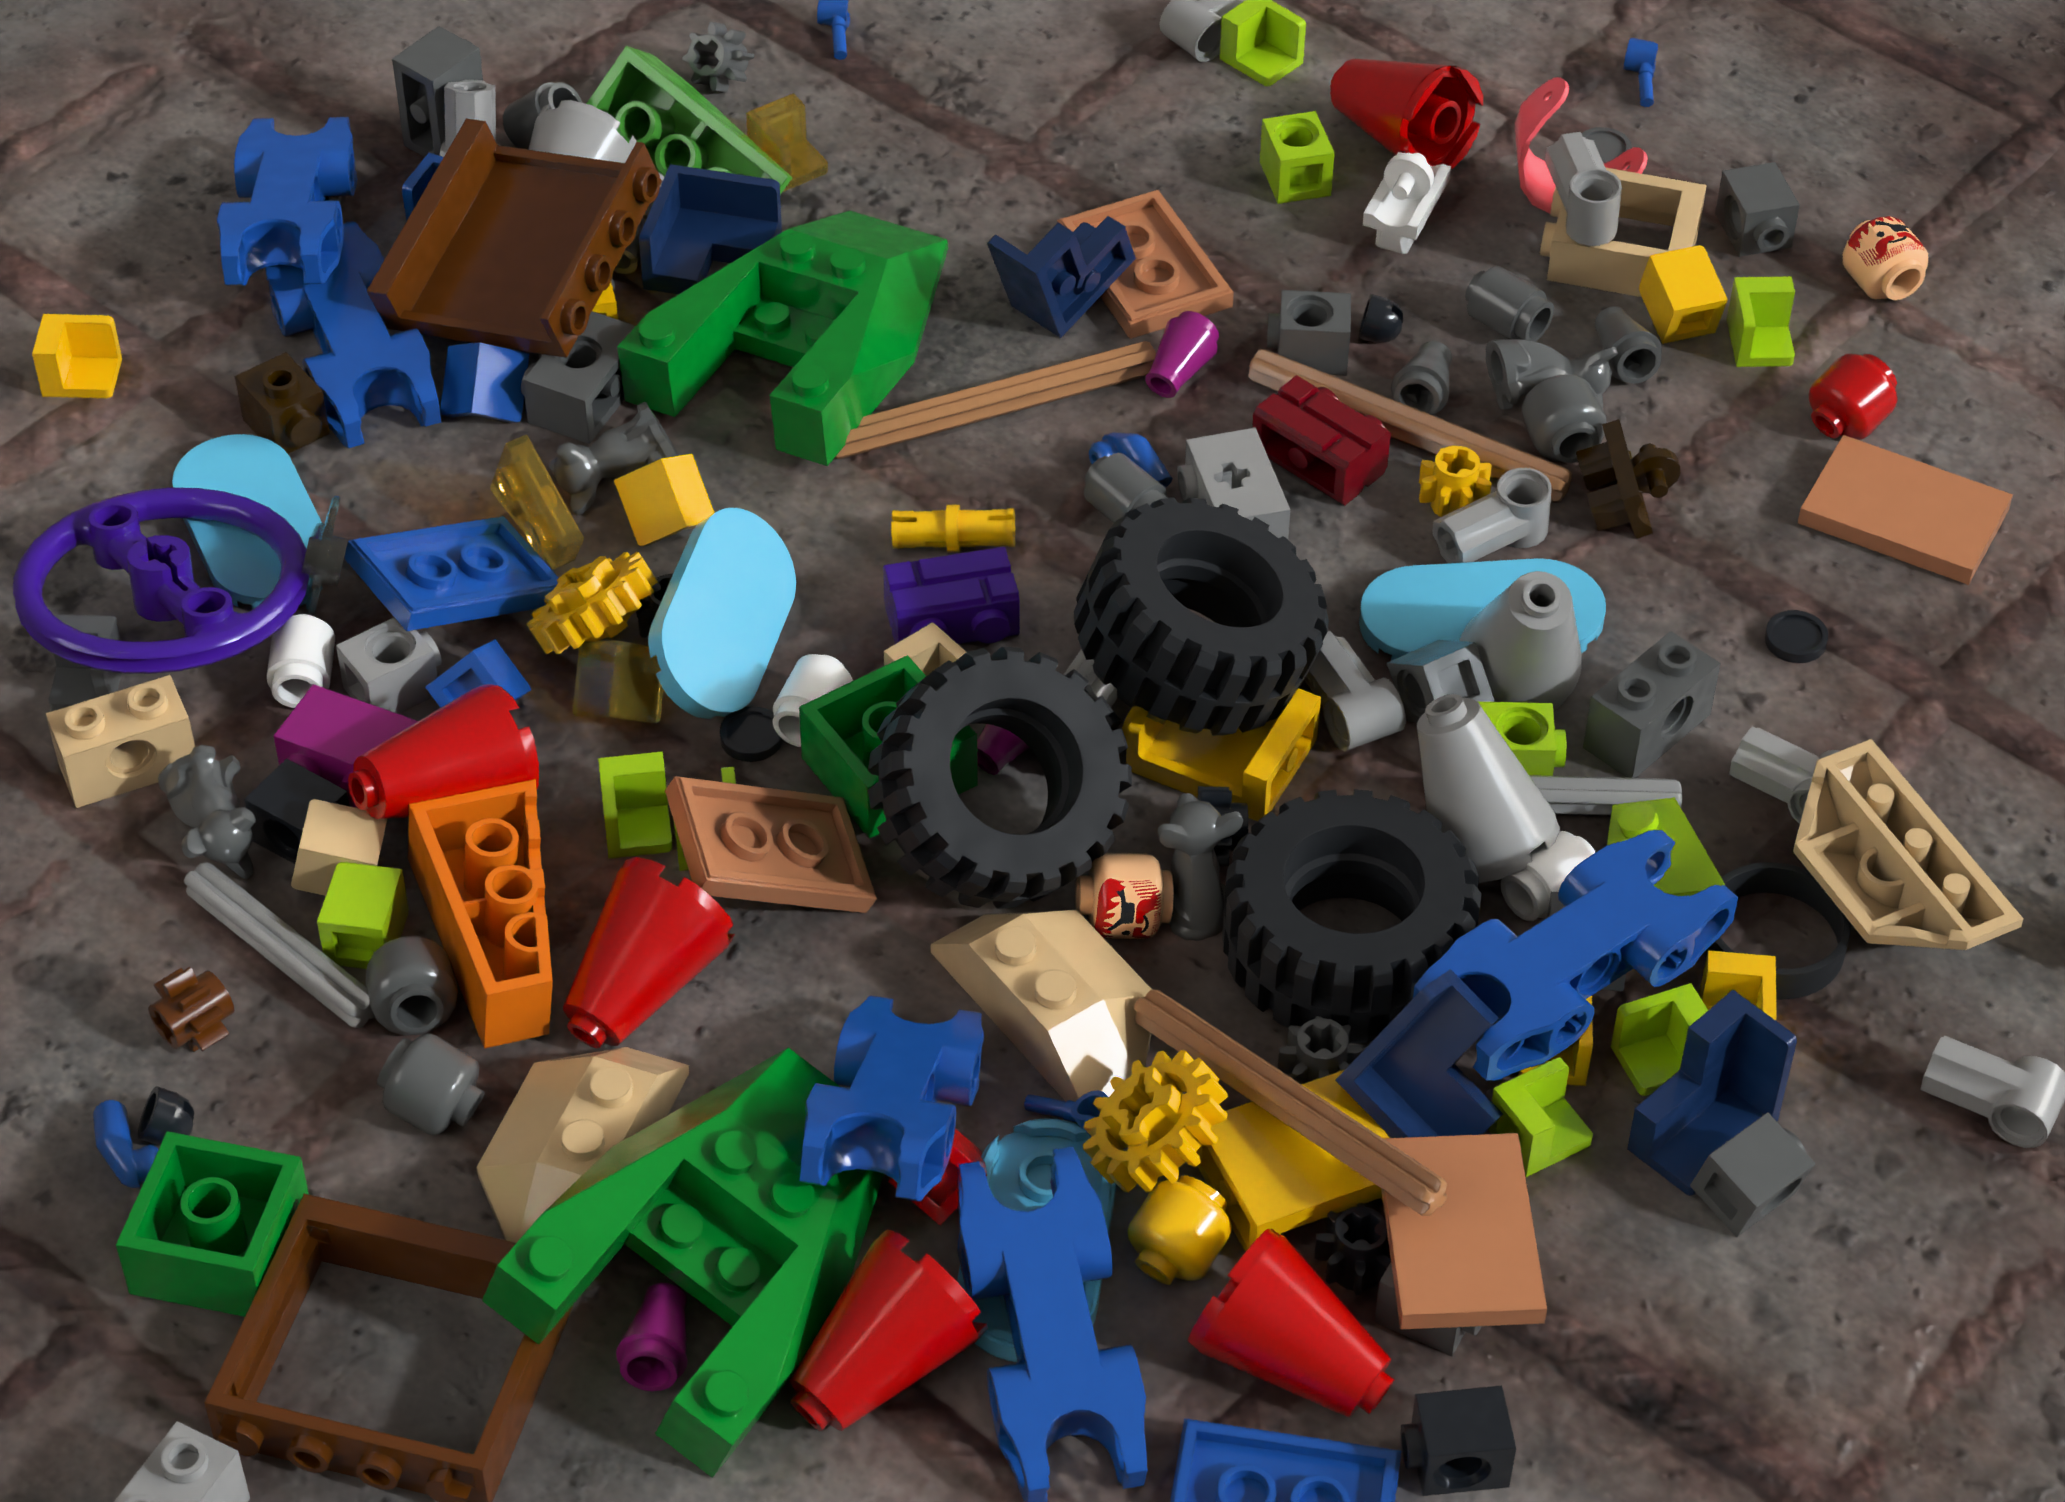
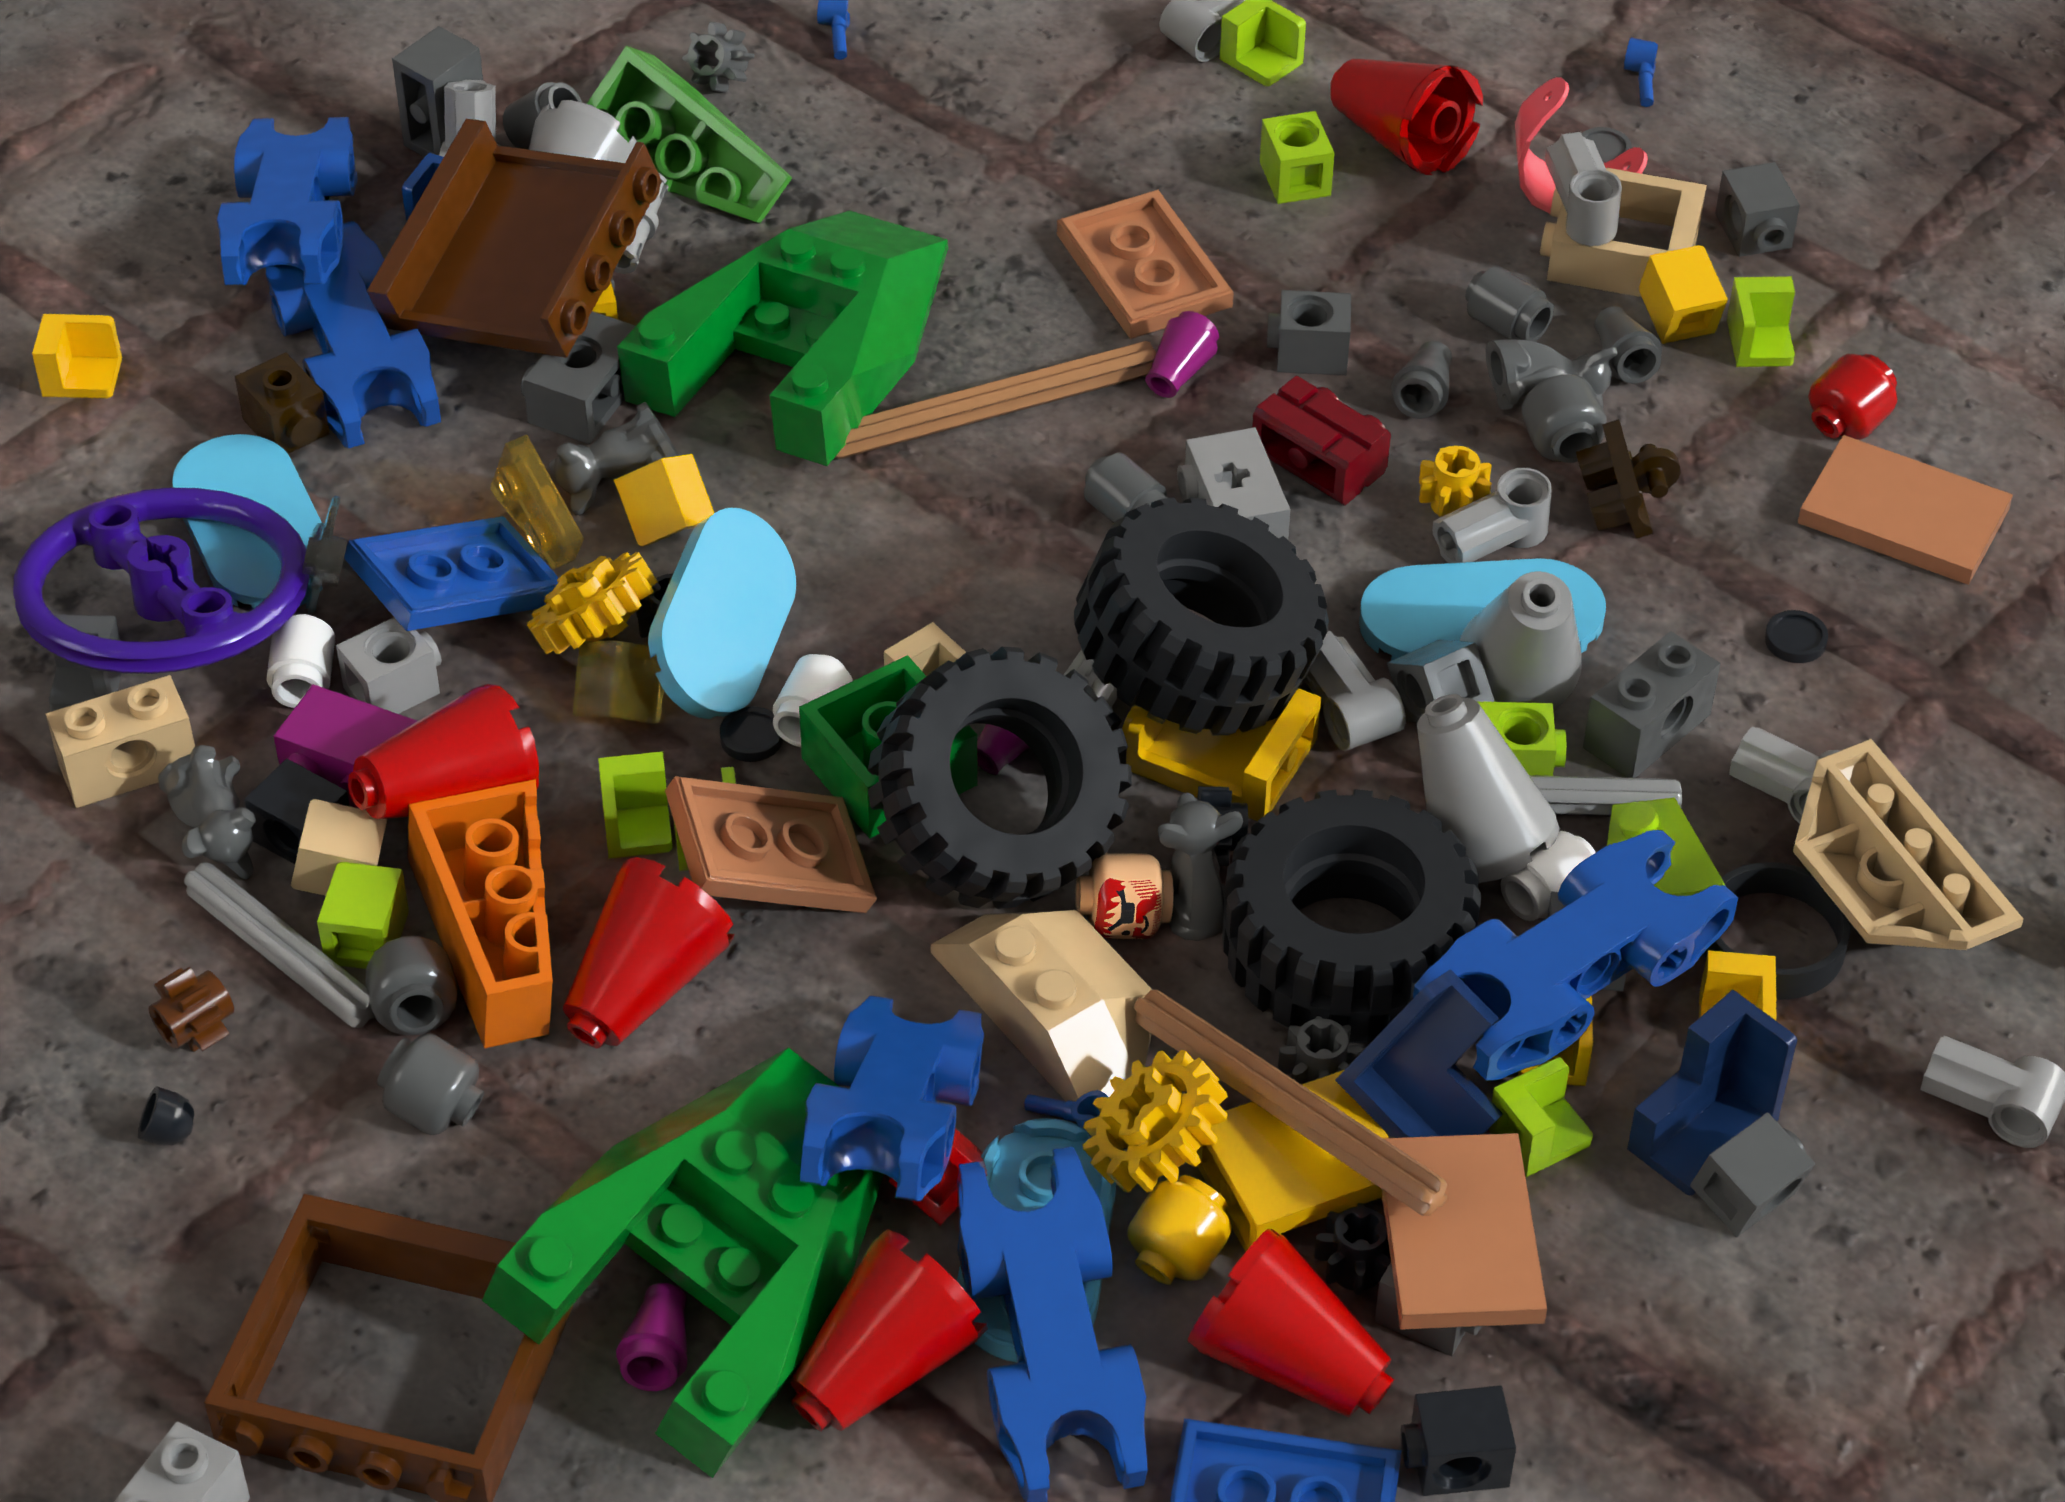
blue arm [93,1100,159,1189] -> none
green brick [116,1131,309,1317] -> none
blue panel [425,639,531,708] -> none
blue panel [440,342,529,423] -> none
tan wedge [477,1047,689,1243] -> none
dark blue panel [639,164,782,294] -> none
clear yellow panel [746,93,828,192] -> none
dark purple brick [883,547,1020,644] -> none
yellow pin [891,505,1015,553] -> none
dark blue panel [987,216,1136,338] -> none
blue arm [1088,432,1173,488] -> none
medium nougat axle [1248,349,1572,503] -> none
black hinge [1358,294,1403,343] -> none
white hips [1363,152,1451,254] -> none
lime panel [1611,983,1708,1096] -> none
light nougat head [1843,216,1928,300] -> none

